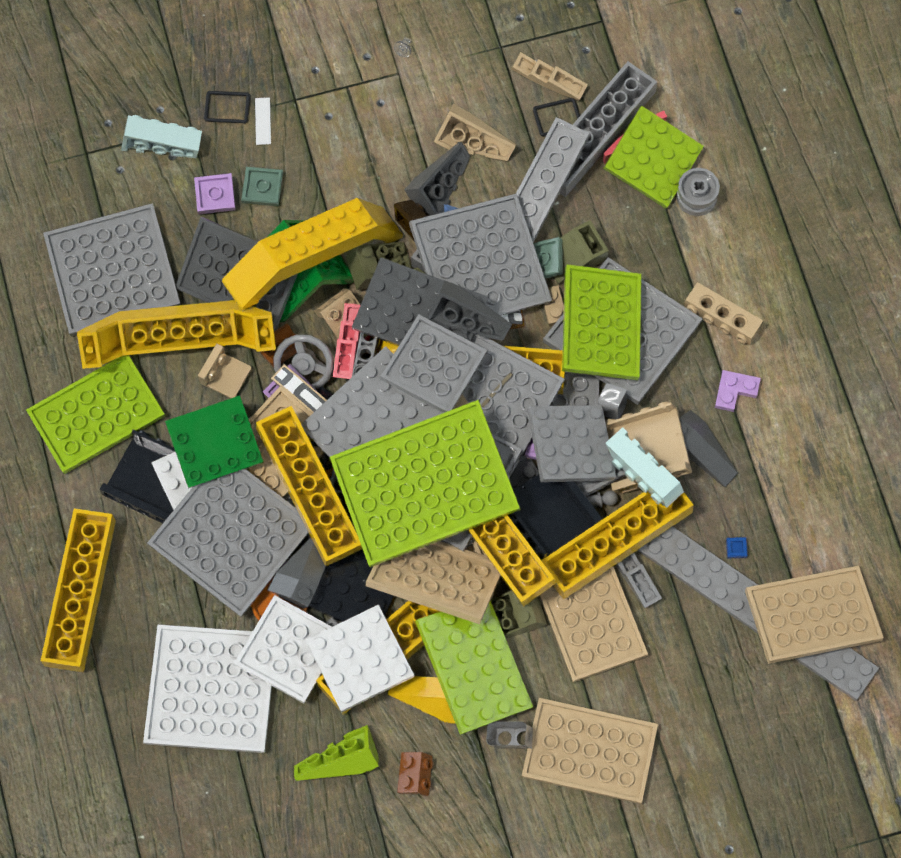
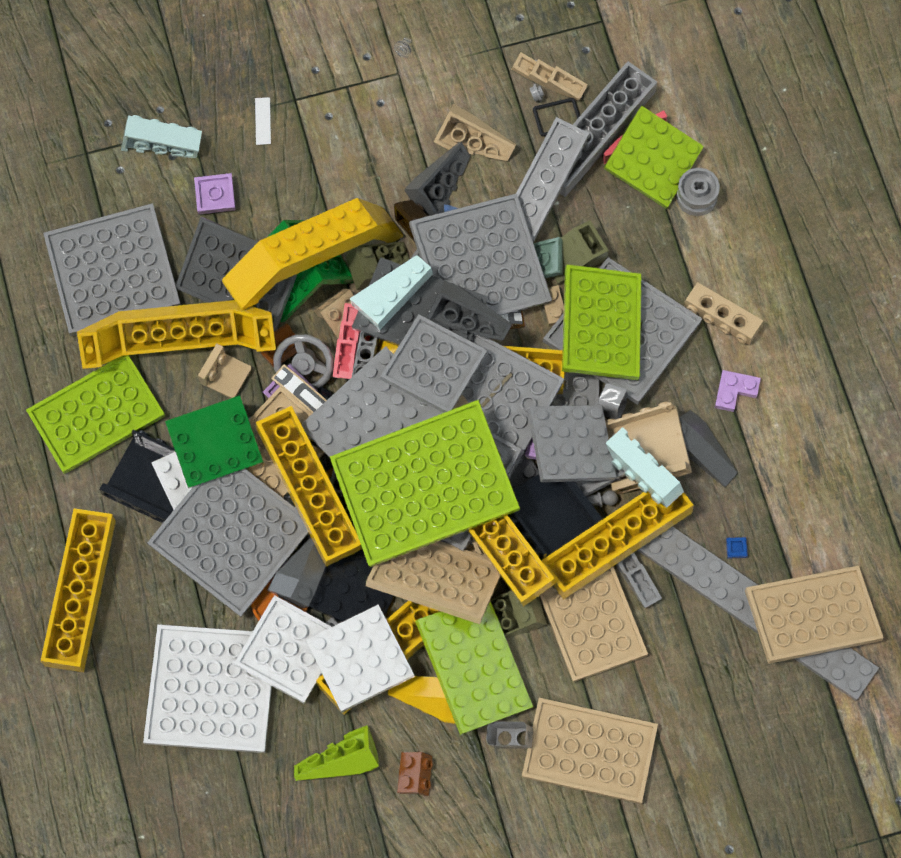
black piece [204,91,250,123] -> none
sand green tile [241,167,283,206] -> none
none -> light aqua wedge [350,255,433,330]
none -> light grey plate [530,83,545,101]

